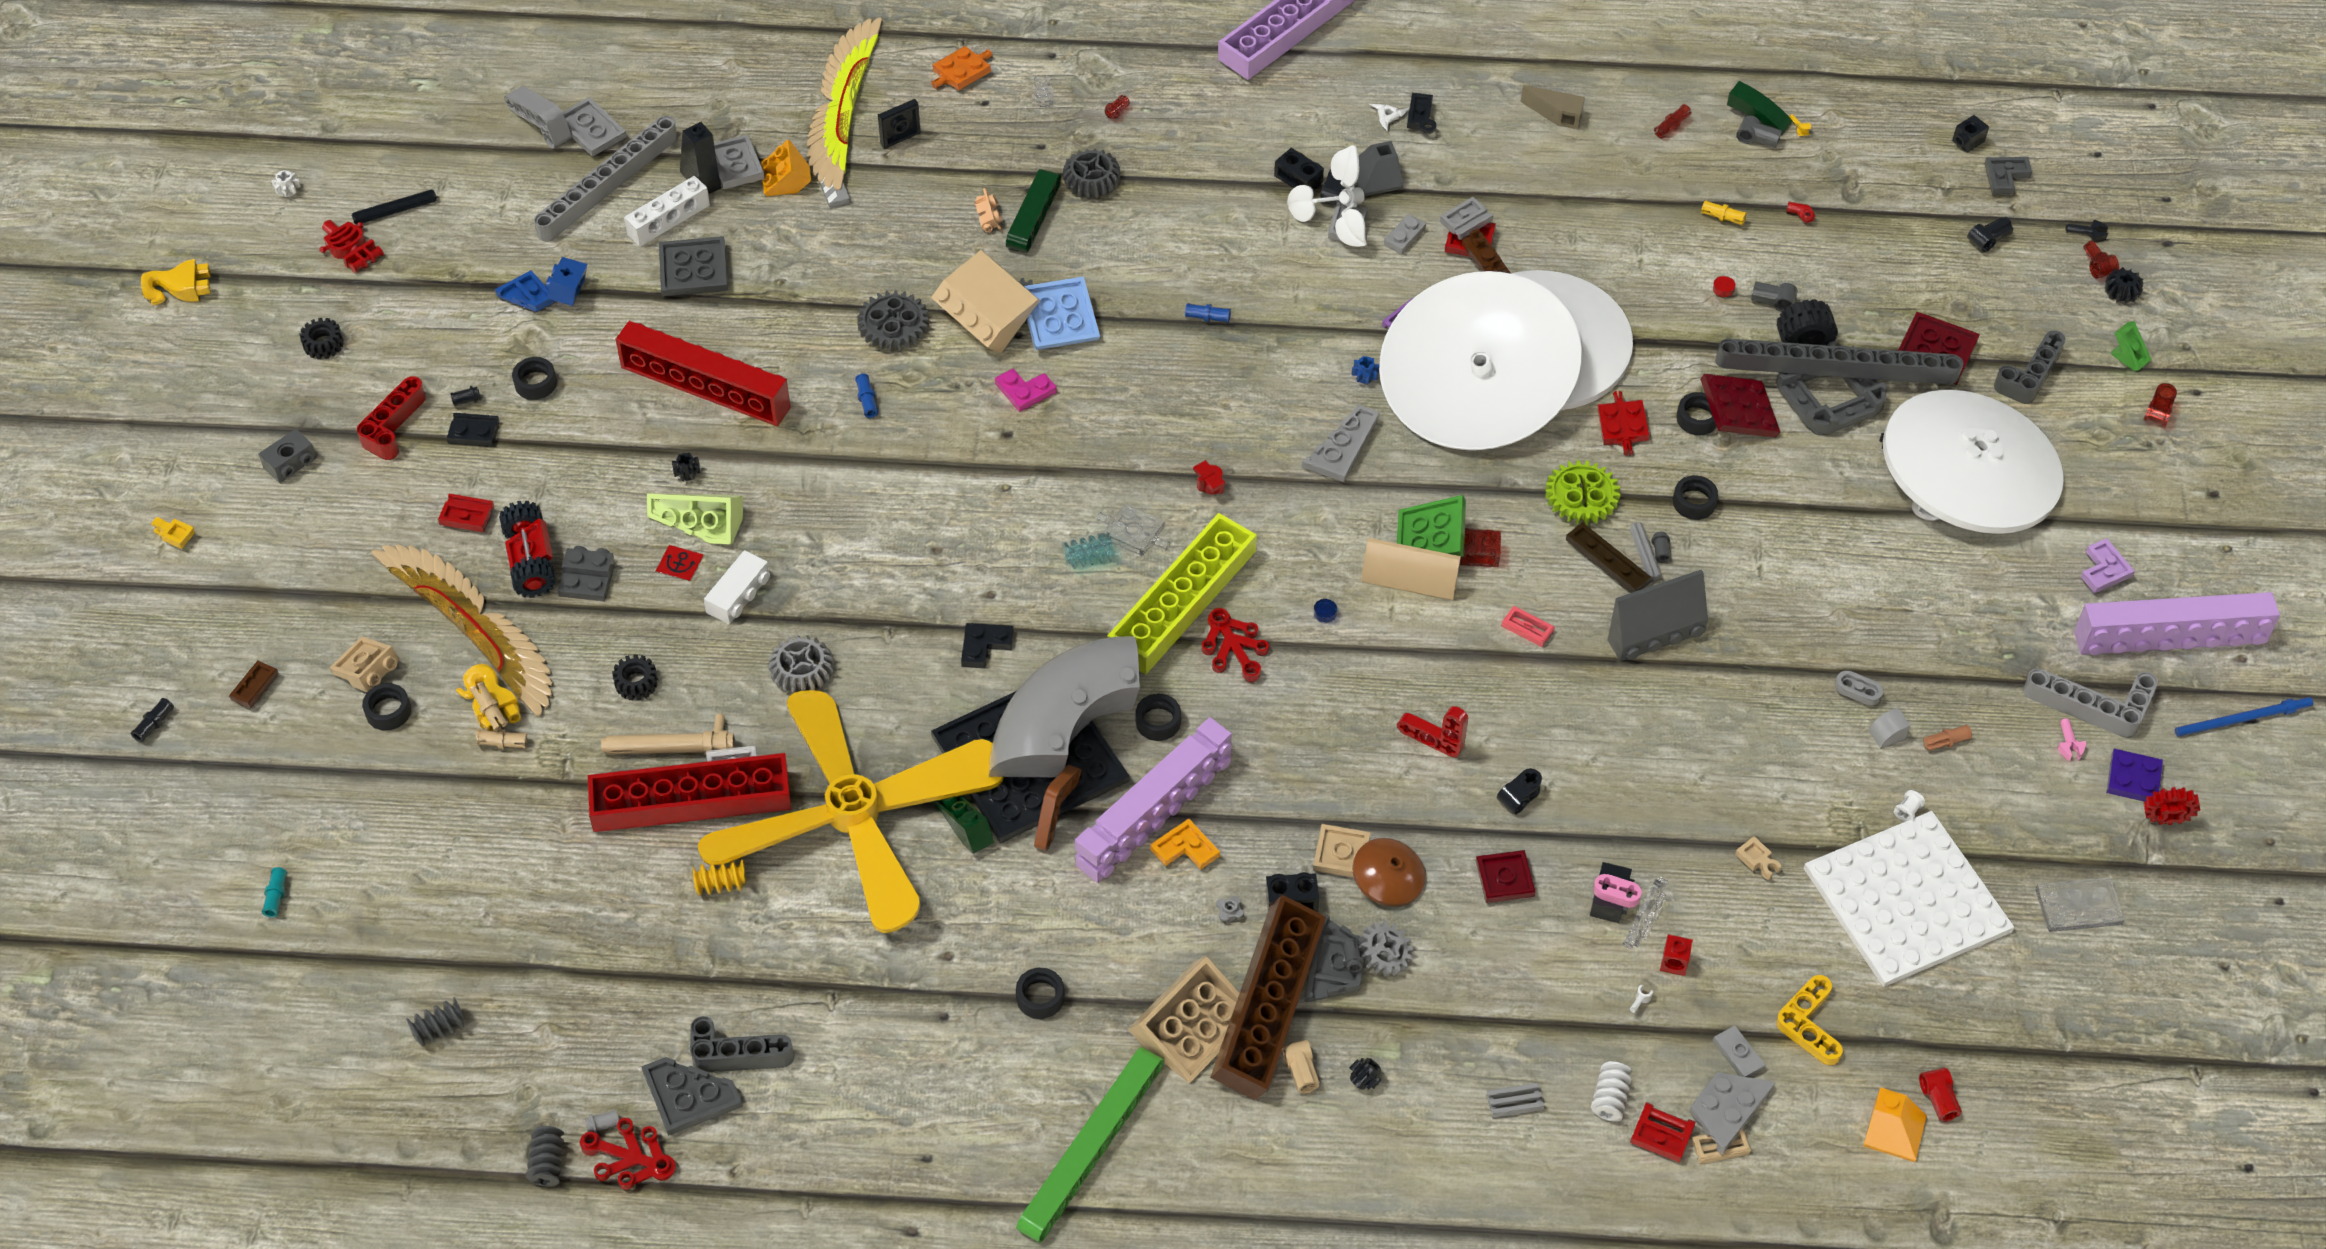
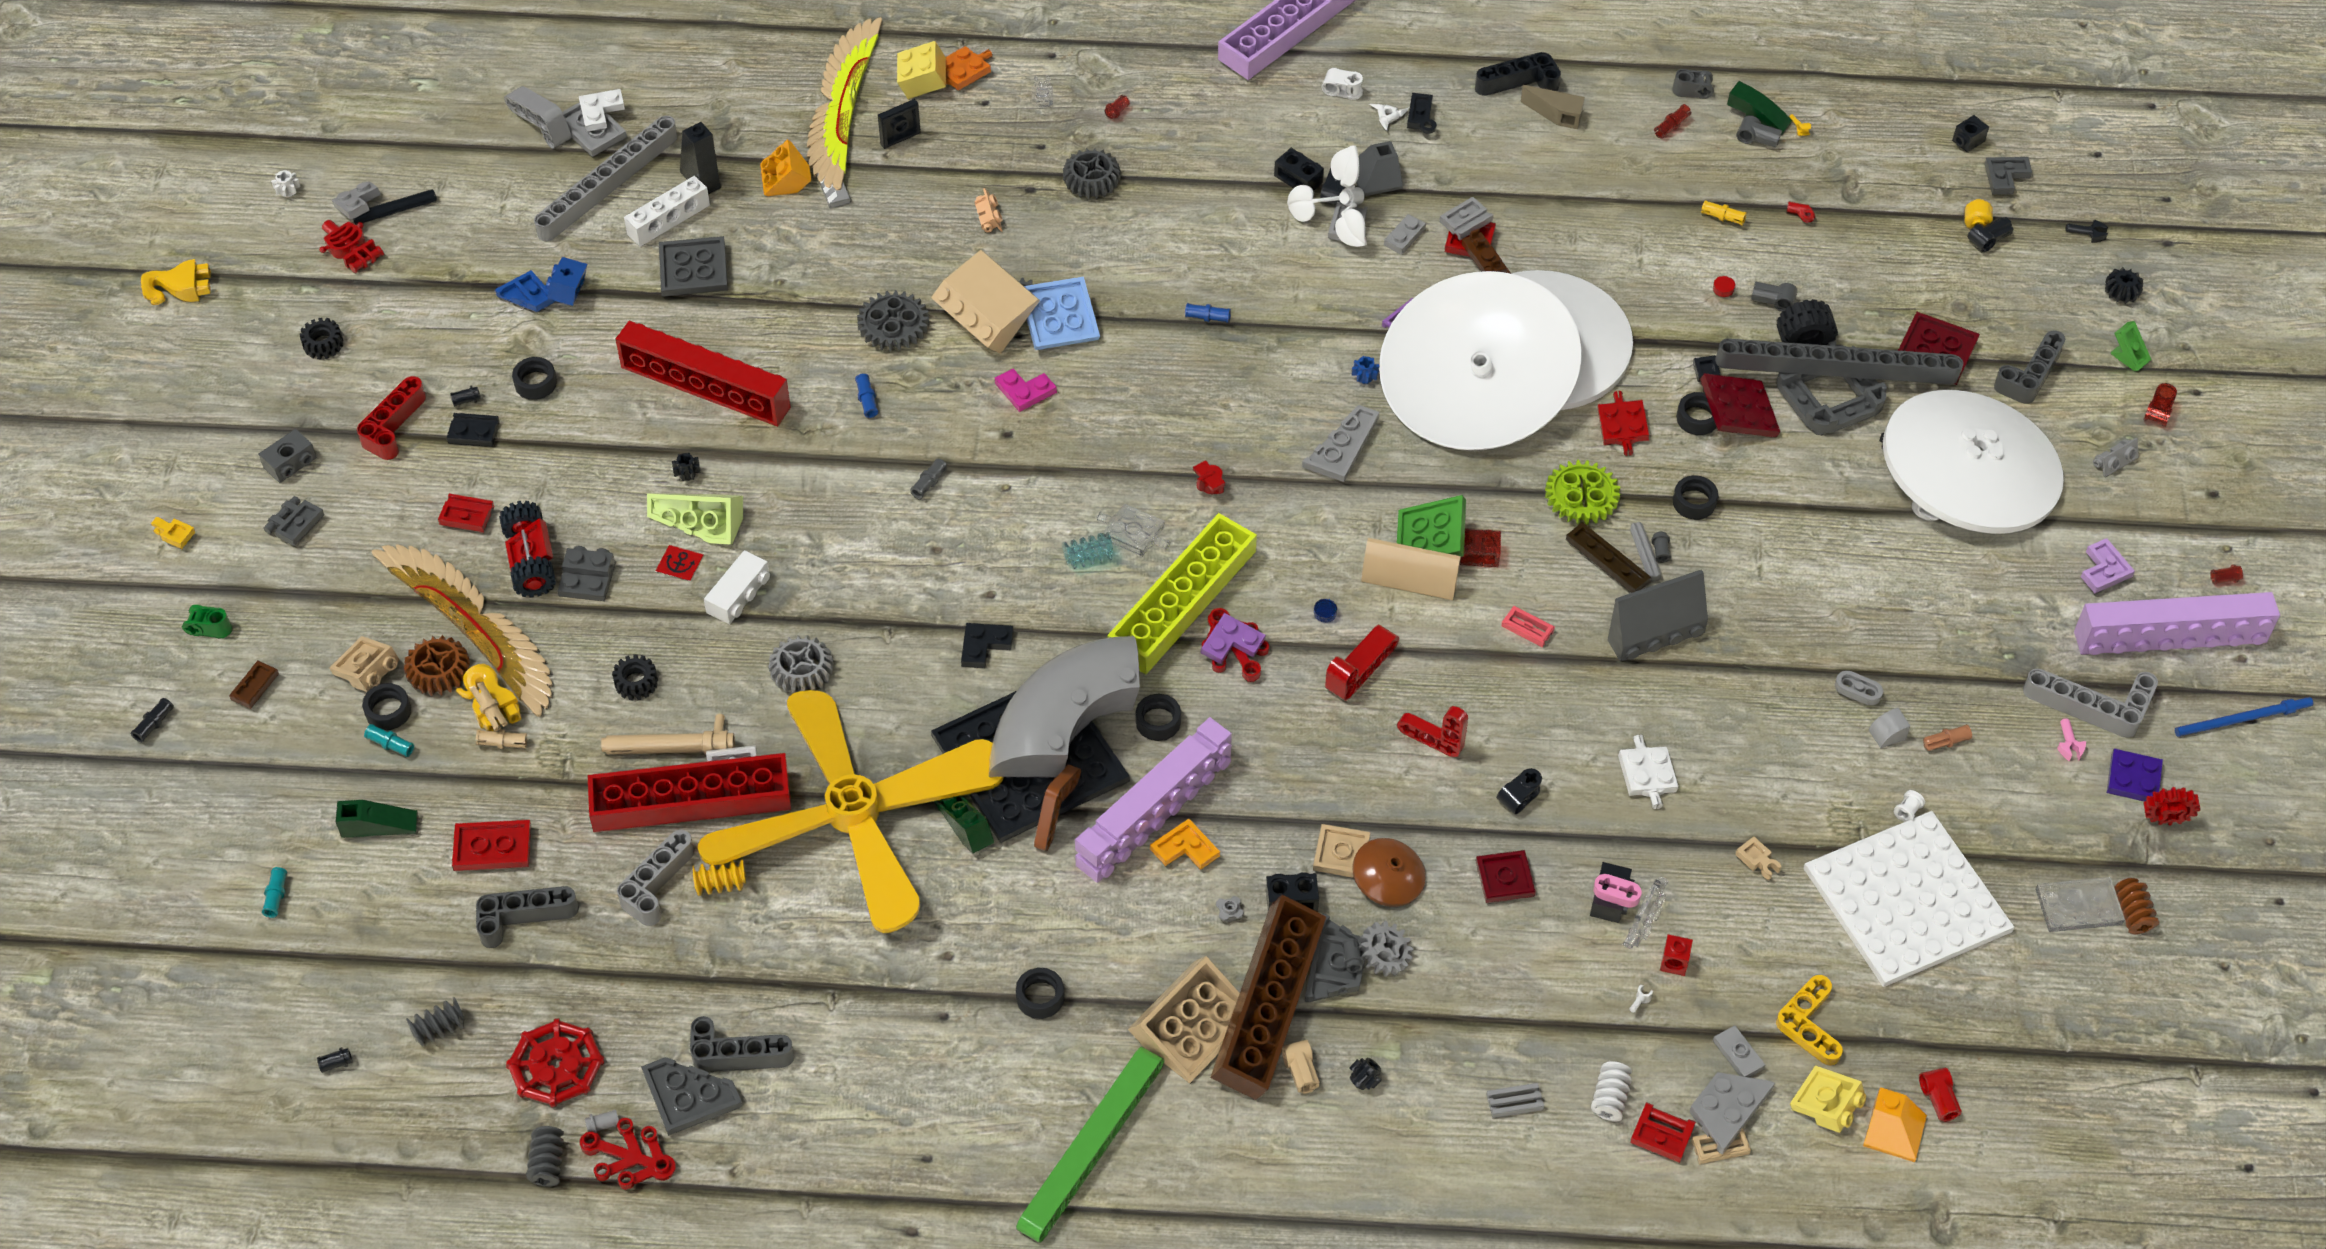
light grey plate [714,135,765,189] -> none
dark green beam [1006,169,1061,253] -> none
clear red axle [2083,241,2119,279] -> none
none -> green piece [182,605,233,639]
none -> dark grey plate [263,496,324,546]
none -> black pin [317,1047,353,1073]
none -> light grey plate [332,181,381,220]
none -> dark green slope [335,800,418,838]
none -> teal pin [364,724,415,757]
none -> dark orange gear [404,635,470,696]
none -> red plate [452,820,531,871]
none -> dark grey beam [476,886,579,948]
none -> red plate [506,1018,605,1107]
none -> white plate [579,89,625,132]
none -> light grey beam [617,830,694,926]
none -> light yellow brick [897,41,946,99]
none -> dark grey pin [910,458,947,499]
none -> medium lavender plate [1200,613,1266,664]
none -> white piece [1322,68,1363,100]
none -> red beam [1325,624,1400,701]
none -> black beam [1475,52,1561,96]
none -> white plate [1618,735,1678,809]
none -> dark grey piece [1672,69,1714,99]
none -> black plate [1693,355,1721,393]
none -> light yellow plate [1790,1066,1866,1133]
none -> yellow head [1964,199,1993,229]
none -> light grey hinge [2093,438,2139,477]
none -> dark orange piece [2114,878,2160,935]
none -> clear red pin [2210,564,2243,585]

